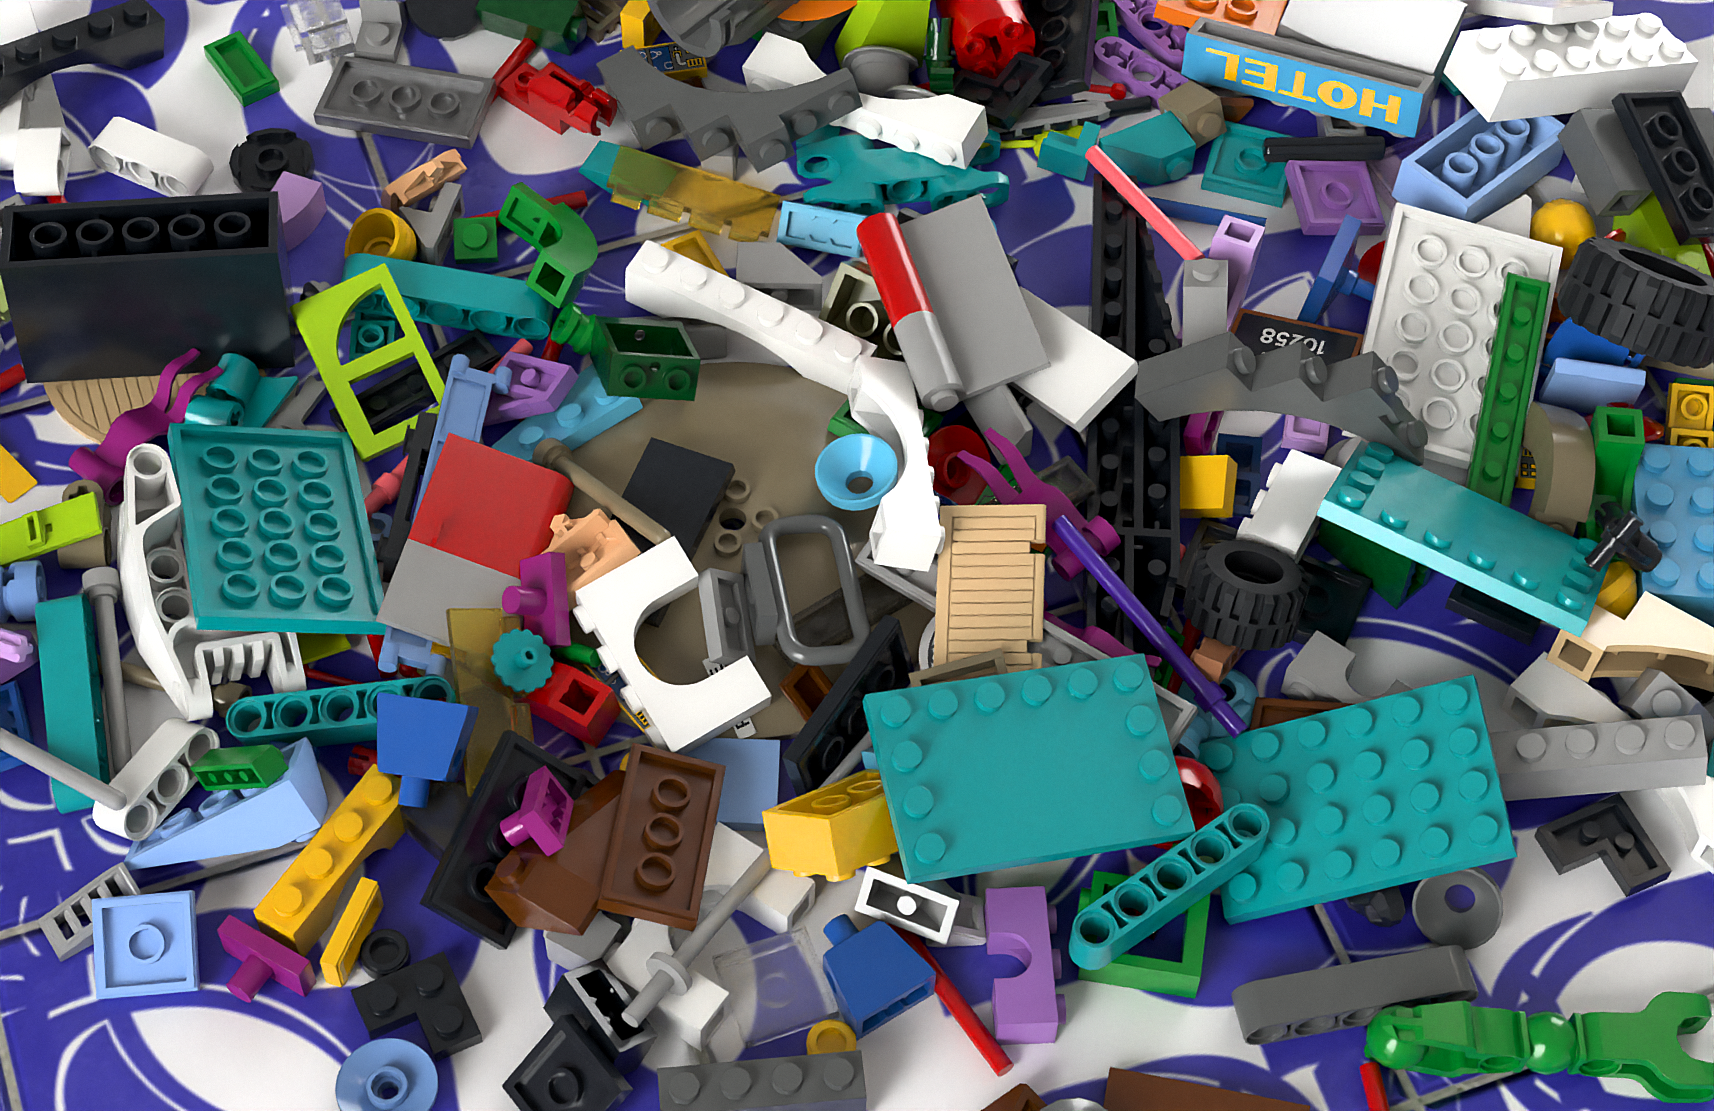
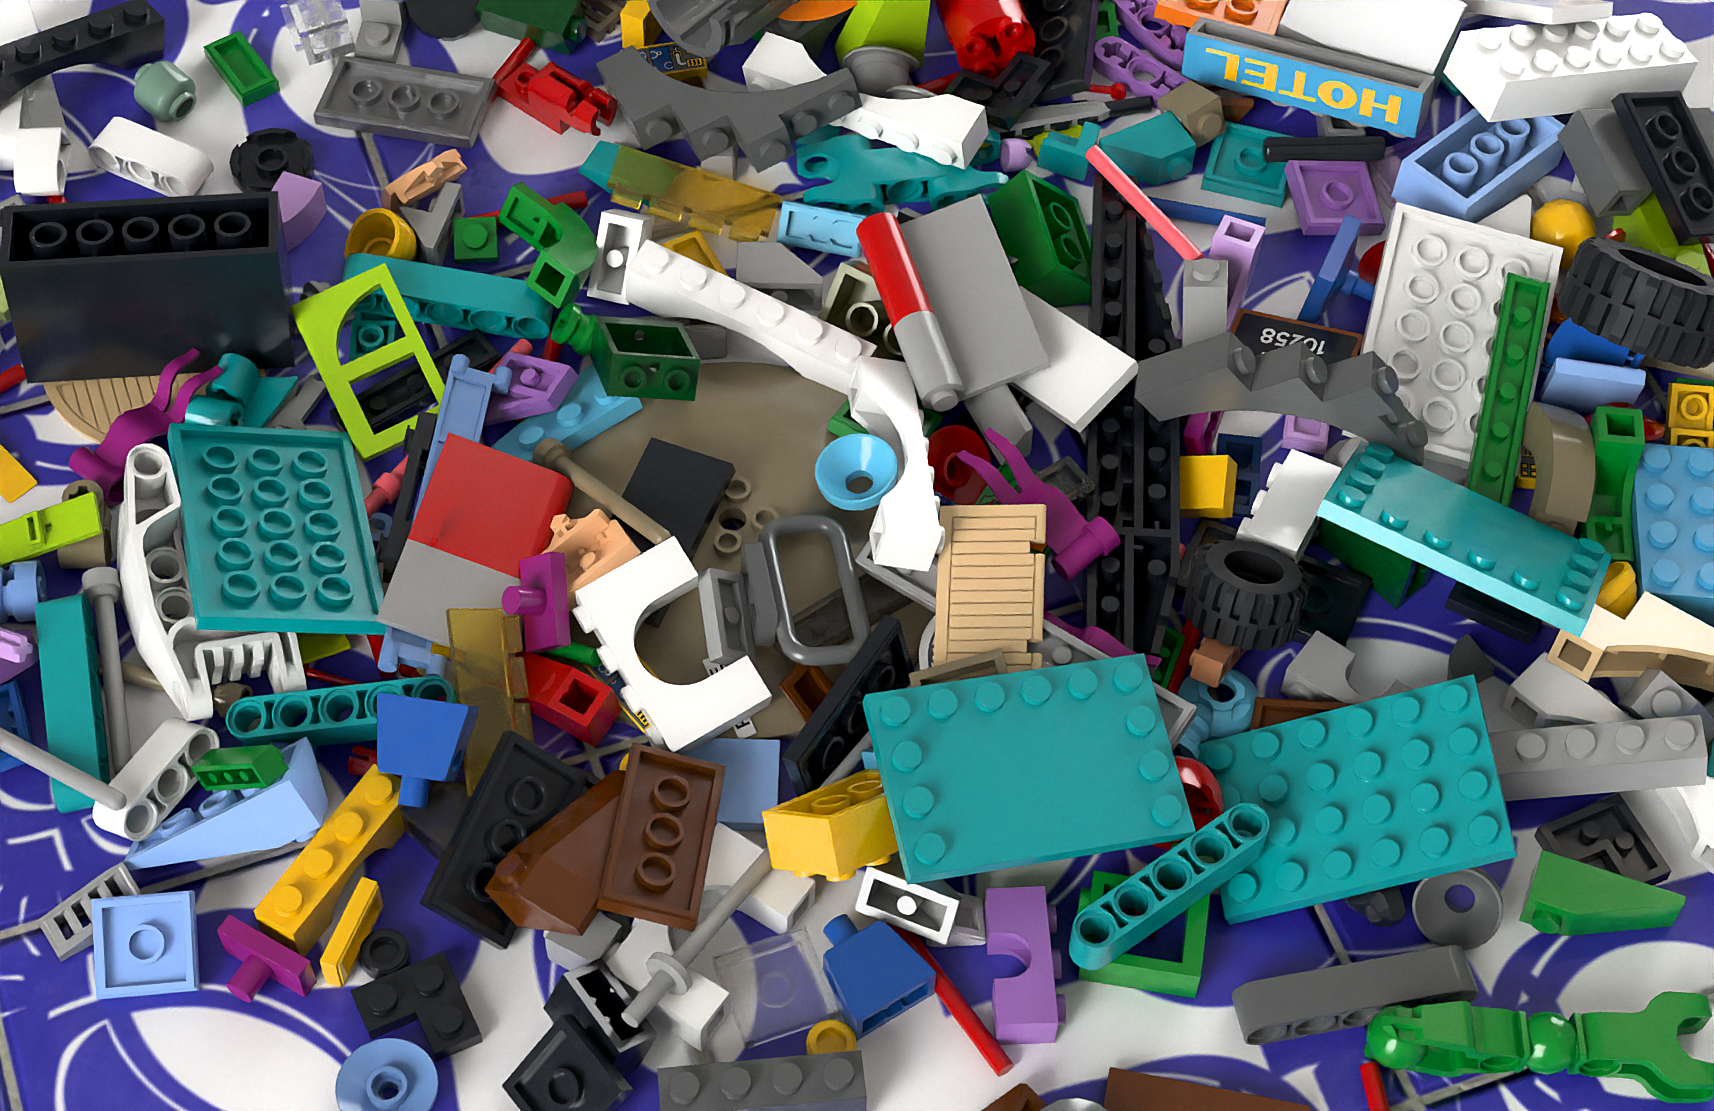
teal piece [490,629,554,693] -> none
magenta tile [500,765,574,856] -> none
dark green piece [922,18,955,96] -> none
dark purple bar [1051,515,1248,739] -> none
black pin [1584,501,1662,573] -> none
none -> sand green head [133,60,197,122]
none -> white slope [587,208,655,305]
none -> green slope [987,169,1091,308]
none -> lavender hinge [1000,138,1033,172]
none -> dark grey tile [1447,633,1496,683]
none -> green slope [1519,850,1686,936]

